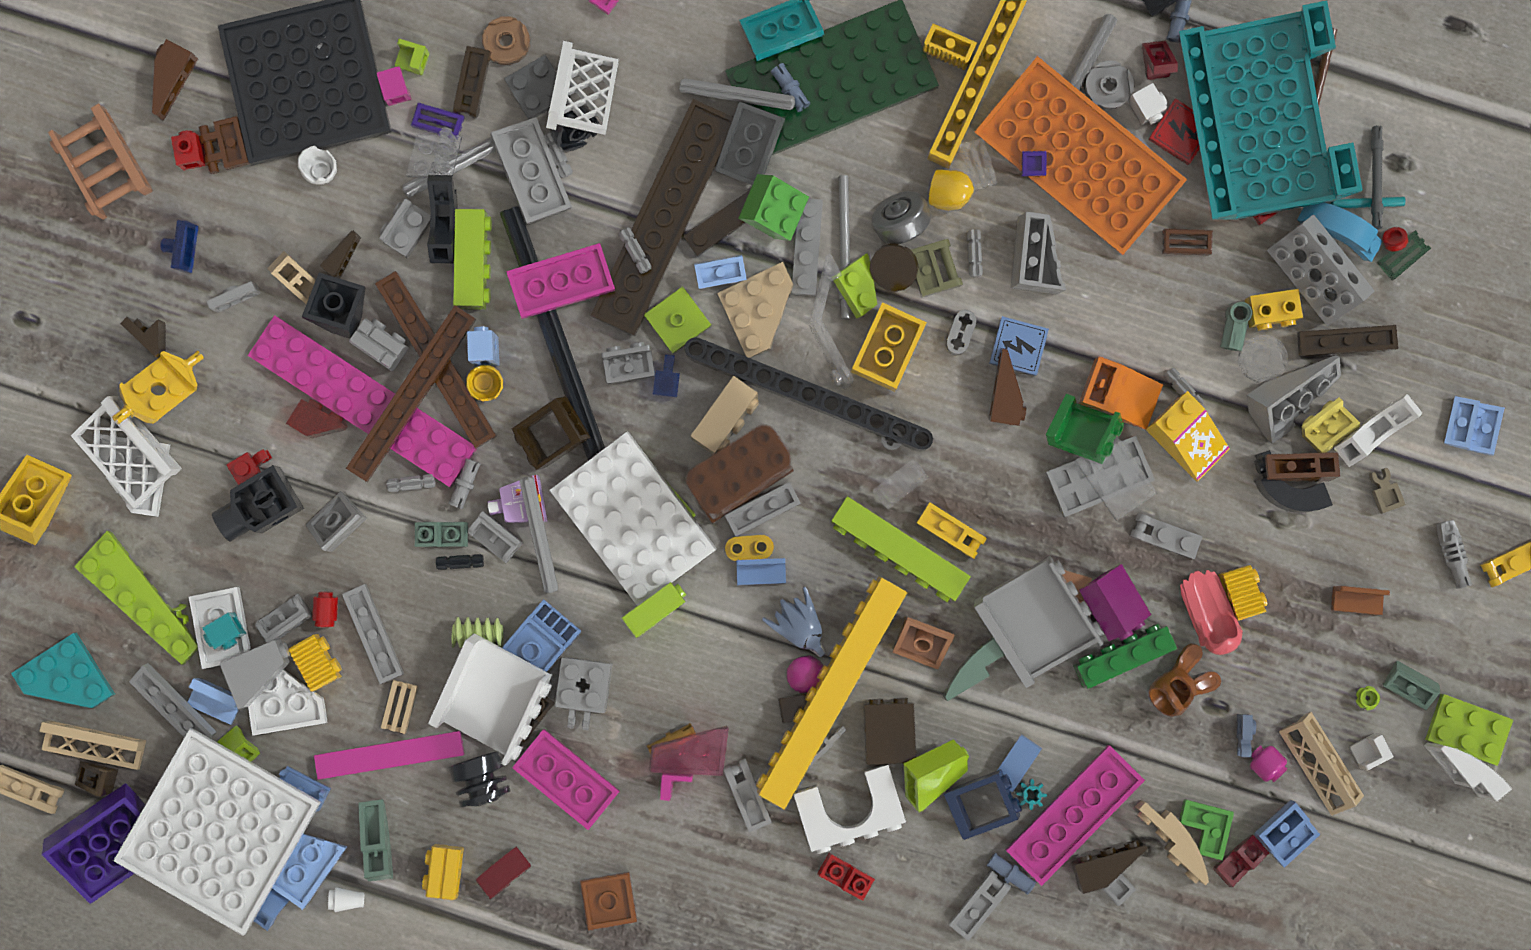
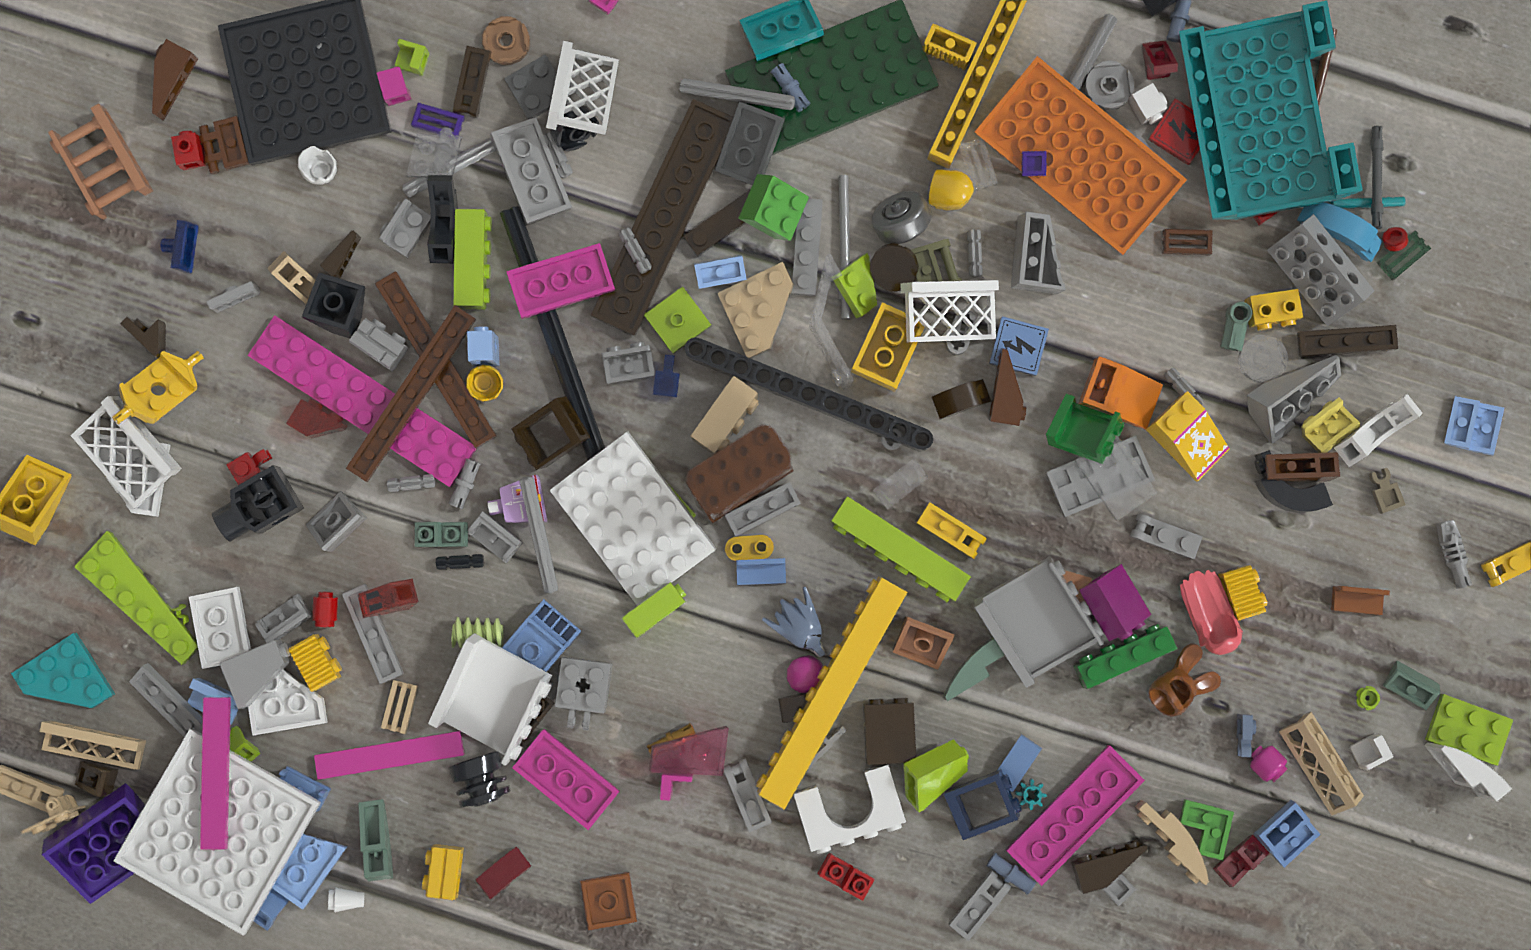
teal brick [202,612,247,651] -> none
none -> tan hinge [21,795,86,835]
none -> dark pink tile [200,697,231,850]
none -> clear red slope [357,578,419,618]
none -> white fence [901,280,999,342]
none -> dark brown brick [932,379,991,419]

